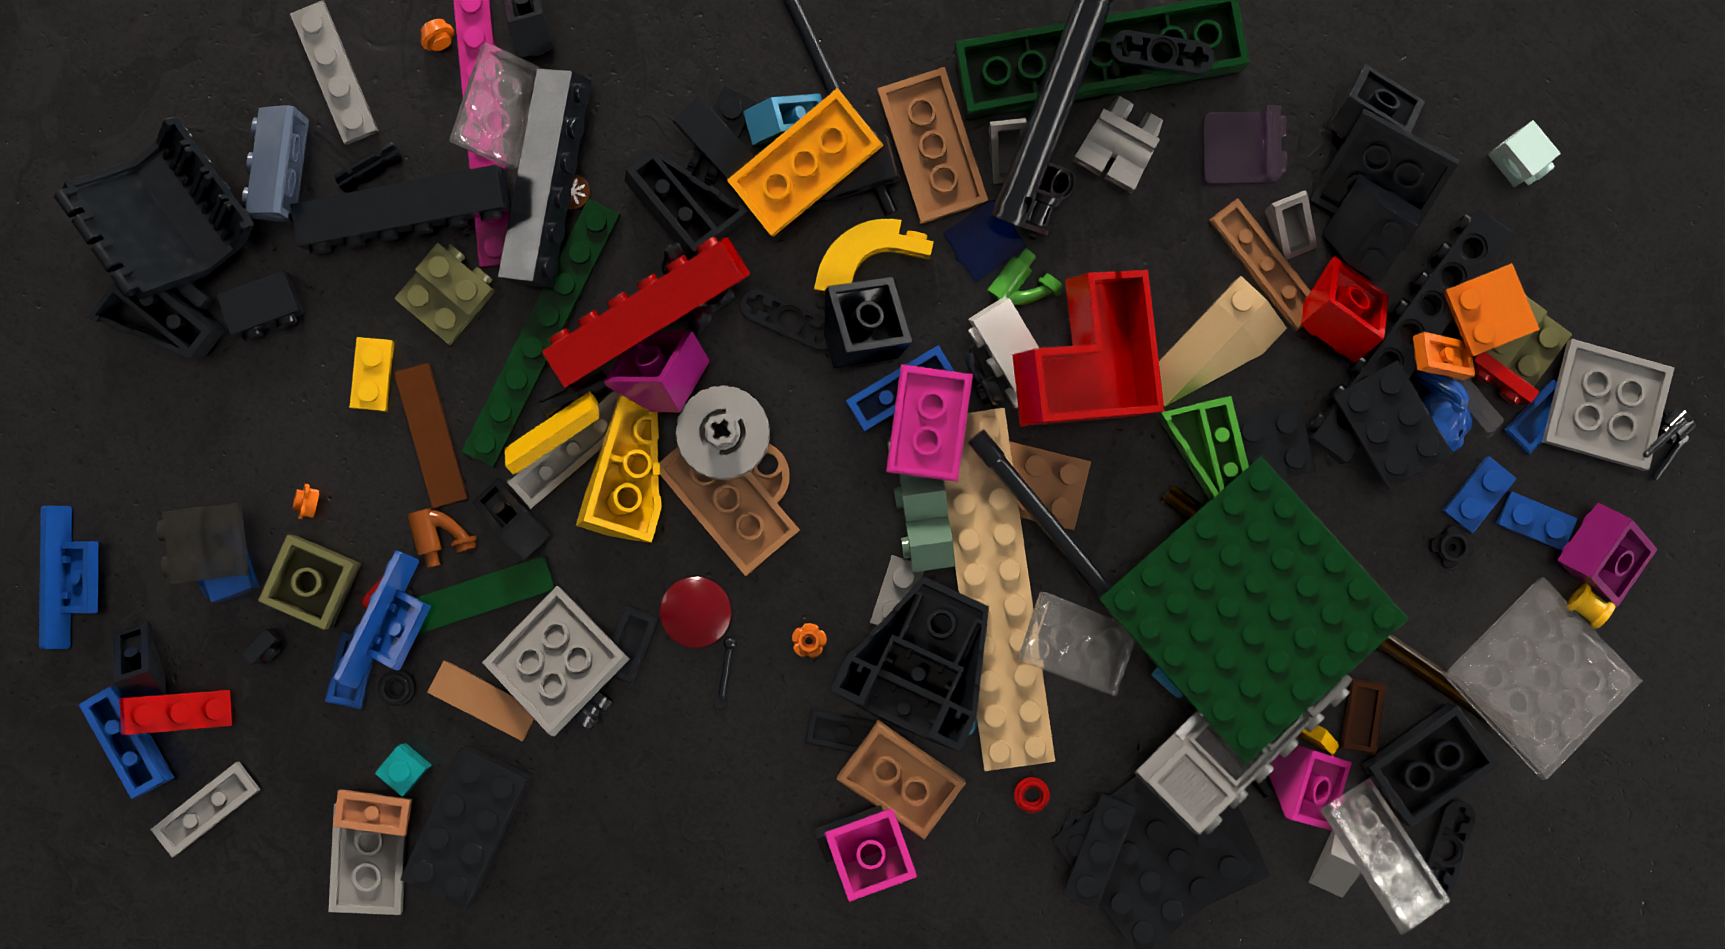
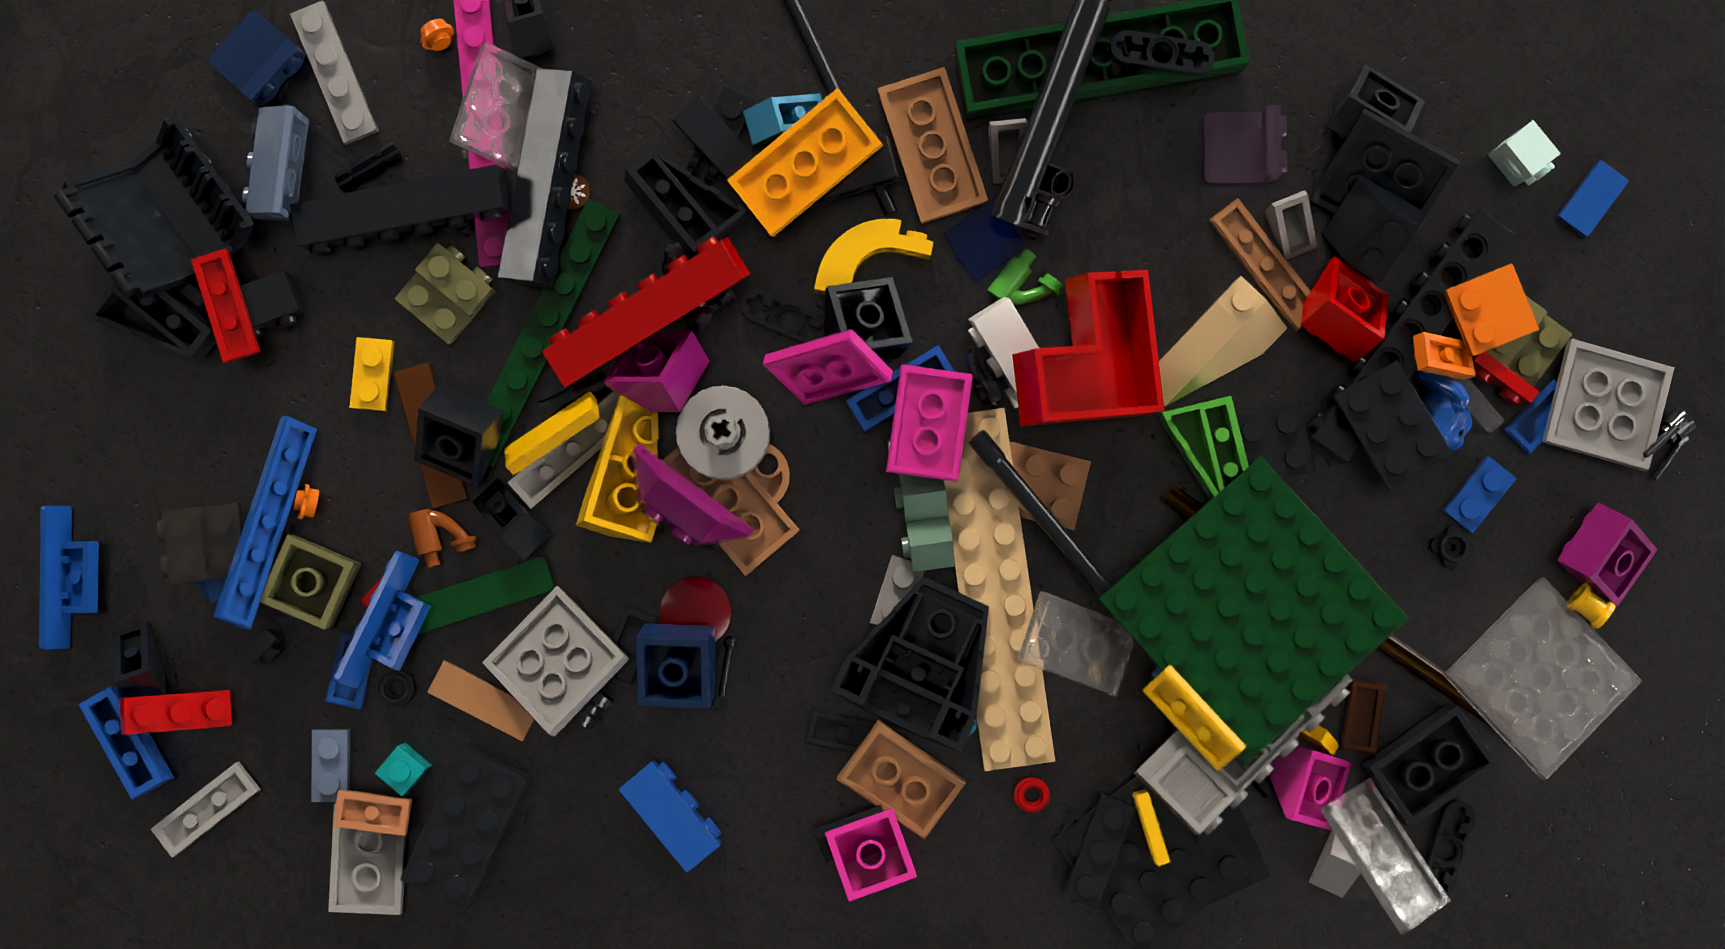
orange plate [792,623,827,658] -> none
light grey hips [1073,96,1163,194] -> none
blue plate [1495,491,1578,552] -> none
none -> red plate [191,249,260,363]
none -> dark blue bracket [209,11,307,108]
none -> blue tile [213,416,317,630]
none -> sand blue plate [311,729,350,802]
none -> black slope [414,384,503,487]
none -> blue brick [618,759,722,873]
none -> magenta wedge [630,443,754,546]
none -> dark blue brick [636,623,716,709]
none -> dark pink tile [763,329,893,405]
none -> yellow tile [1132,789,1170,866]
none -> yellow tile [1142,665,1246,771]
none -> blue tile [1556,160,1629,239]

